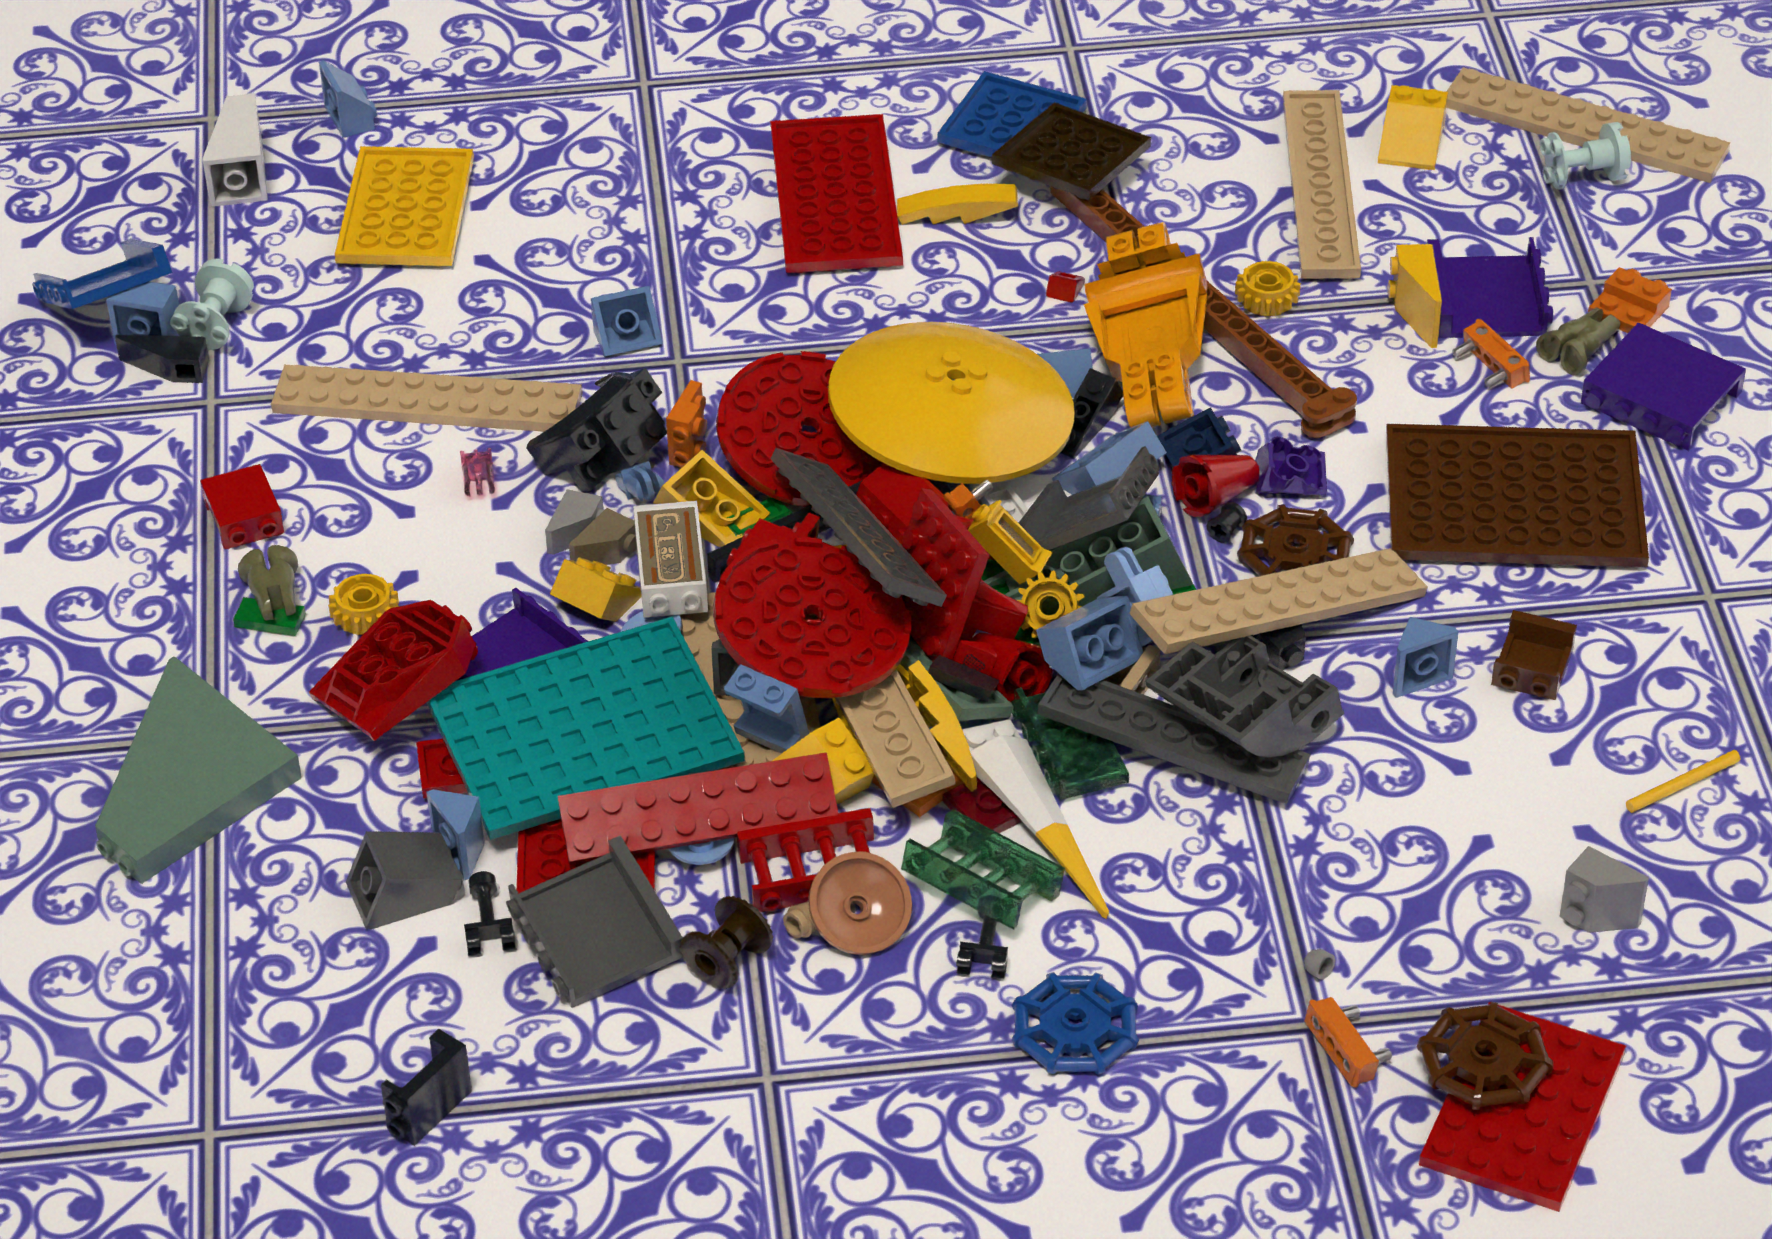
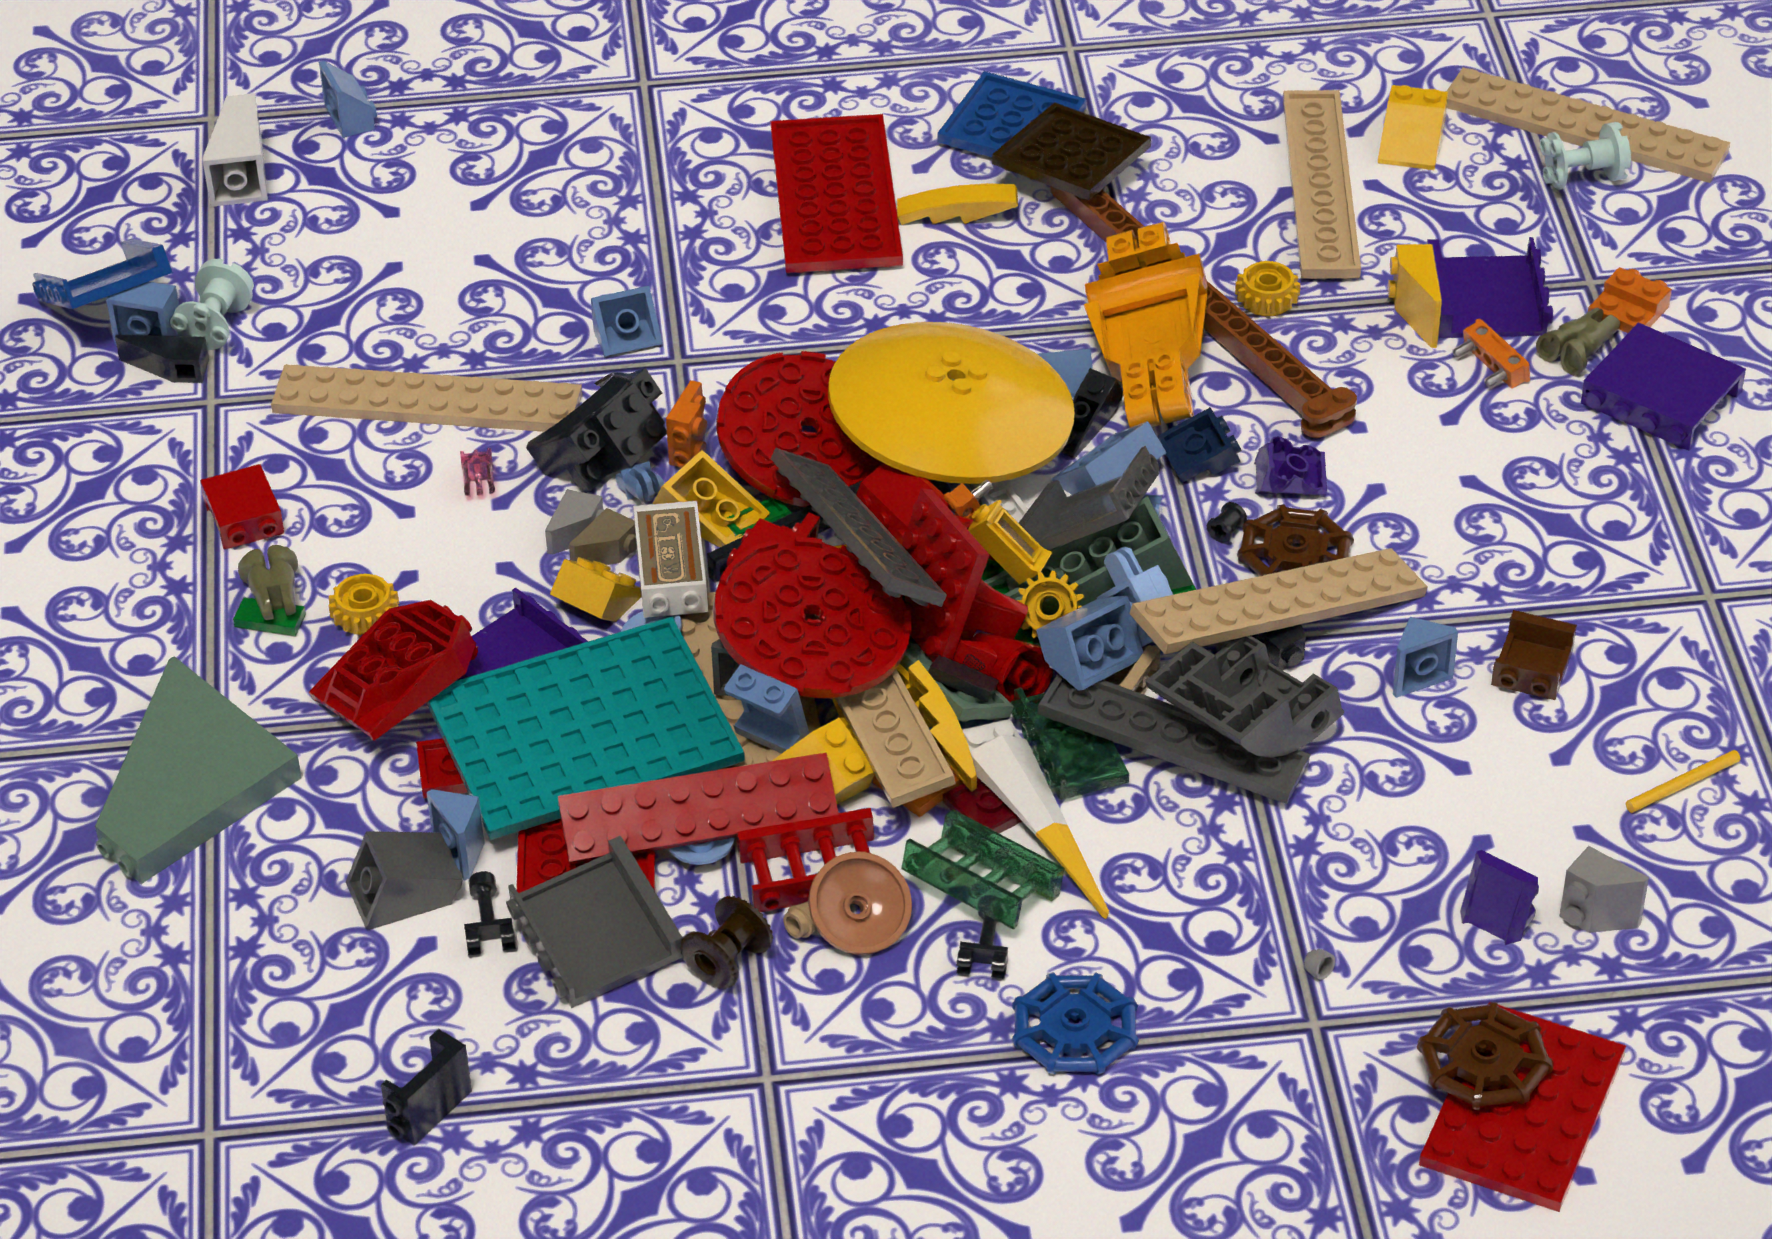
yellow plate [335,146,474,267] -> none
red slope [1046,271,1085,302] -> none
red cone [1172,455,1260,517] -> none
orange piece [1304,997,1392,1088] -> none
reddish brown plate [1386,423,1649,567] -> none
none -> dark purple slope [1460,850,1539,945]

